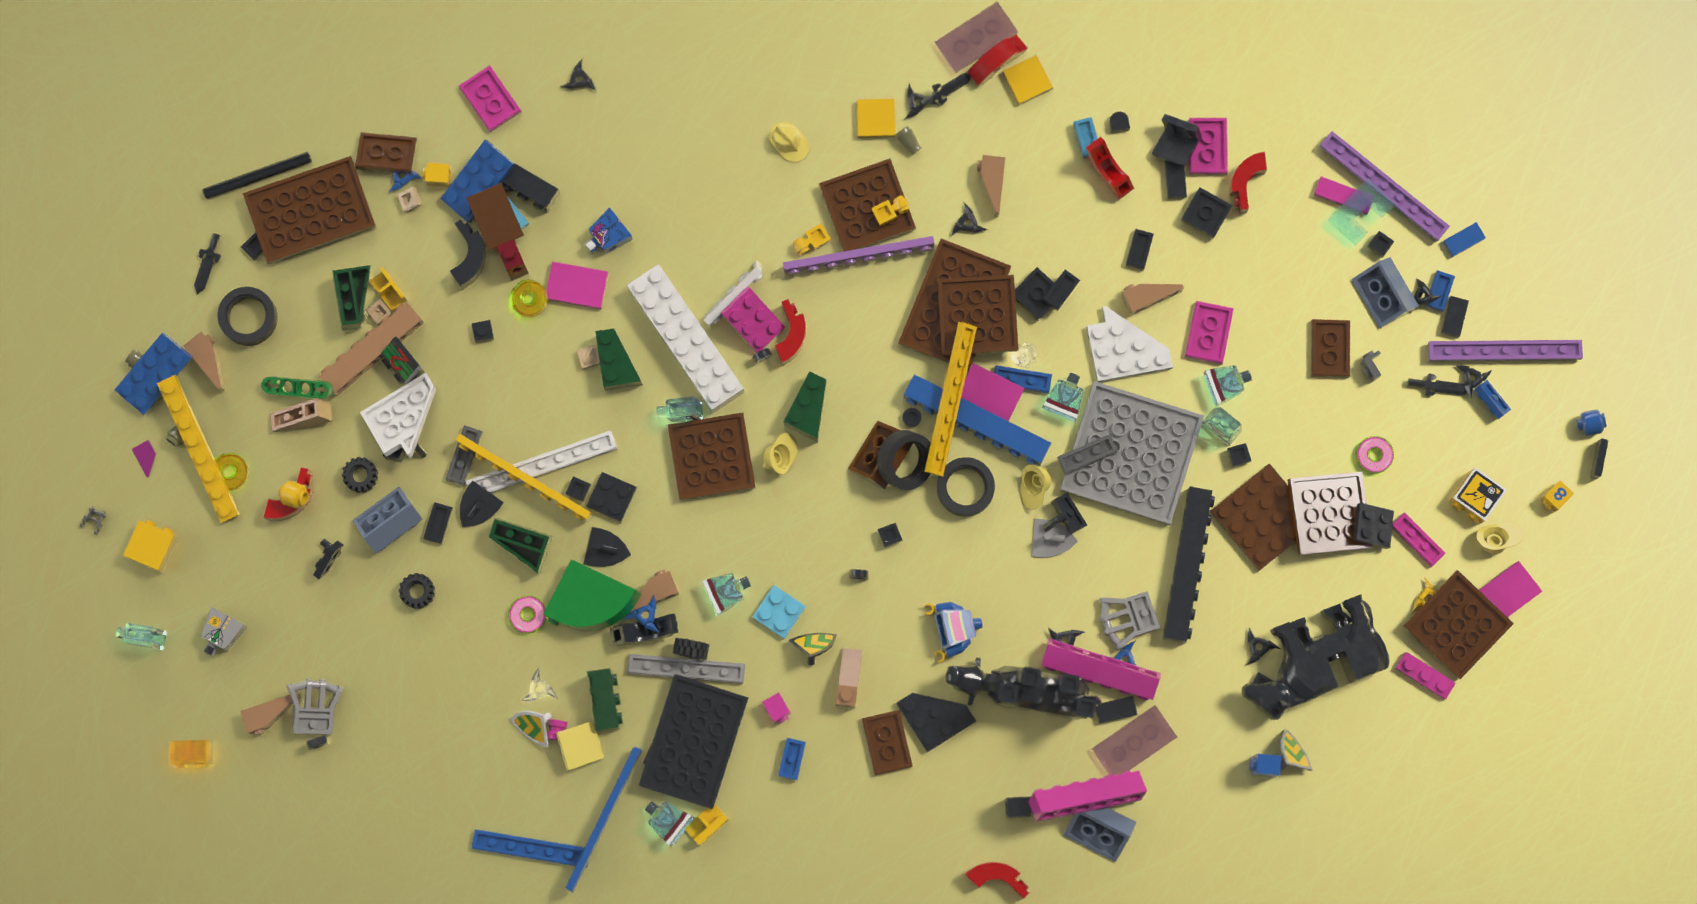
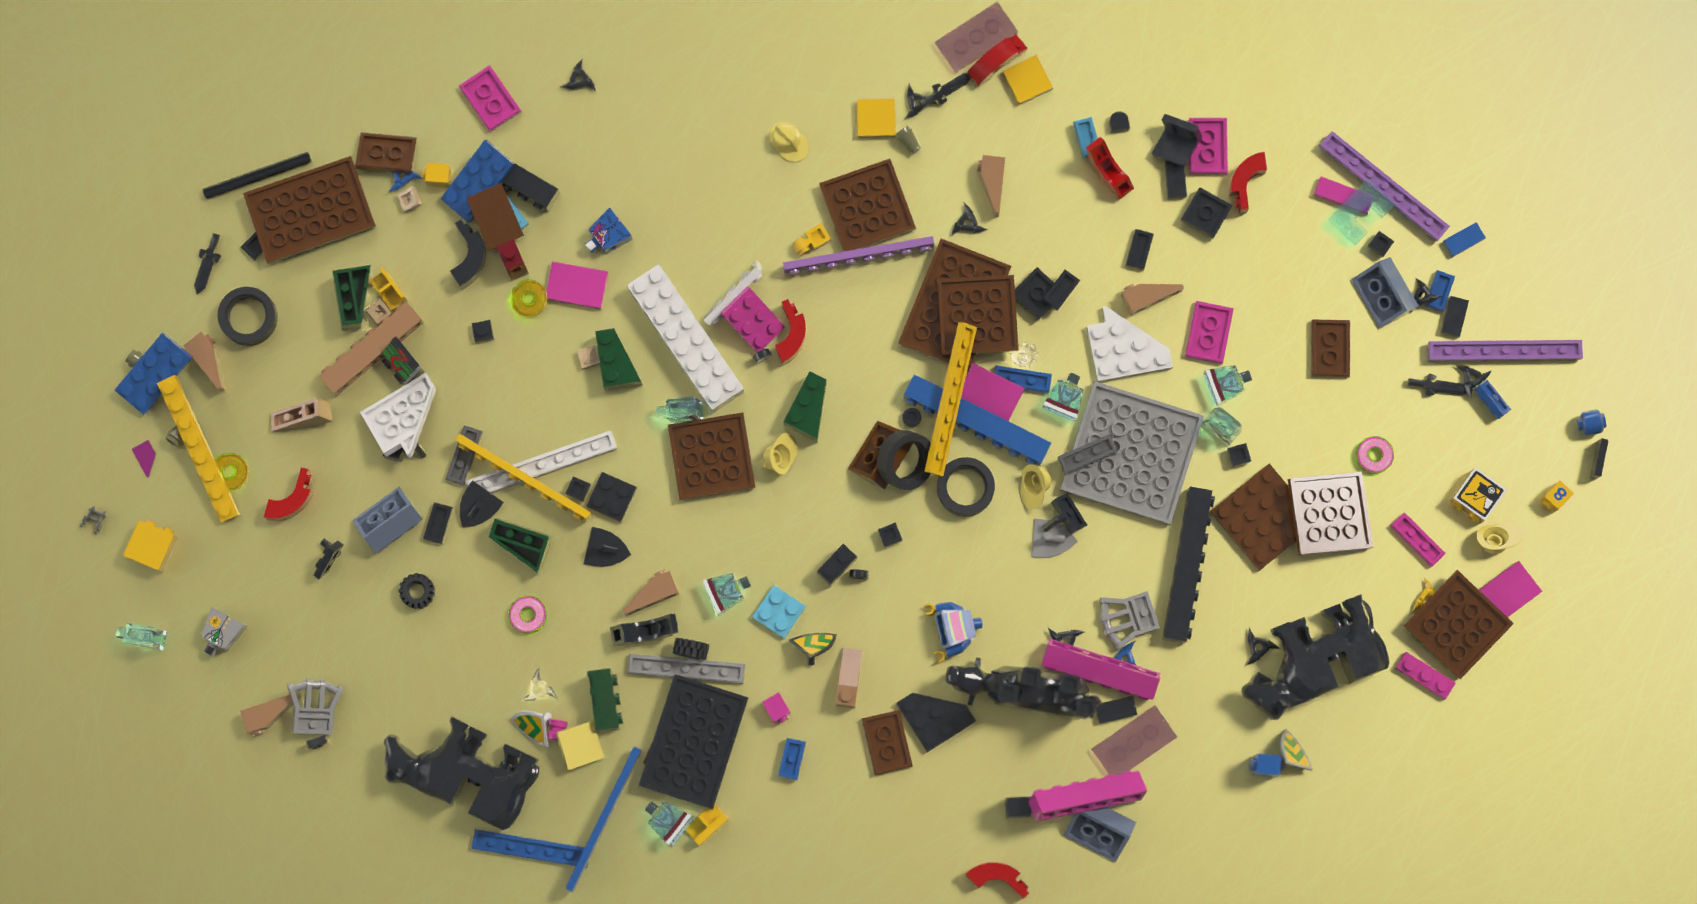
clear yellow brick [170,740,213,769] -> none
green beam [261,376,333,399] -> none
yellow head [278,481,309,508] -> none
black tyre [342,457,378,493] -> none
green brick [543,559,642,631] -> none
blue piece [624,594,659,632] -> none
yellow plate [871,196,910,226] -> none
black plate [1353,503,1394,549] -> none
dark grey bracket [1360,350,1381,382] -> none
none -> black animal [384,716,539,830]
none -> black brick [817,543,857,587]

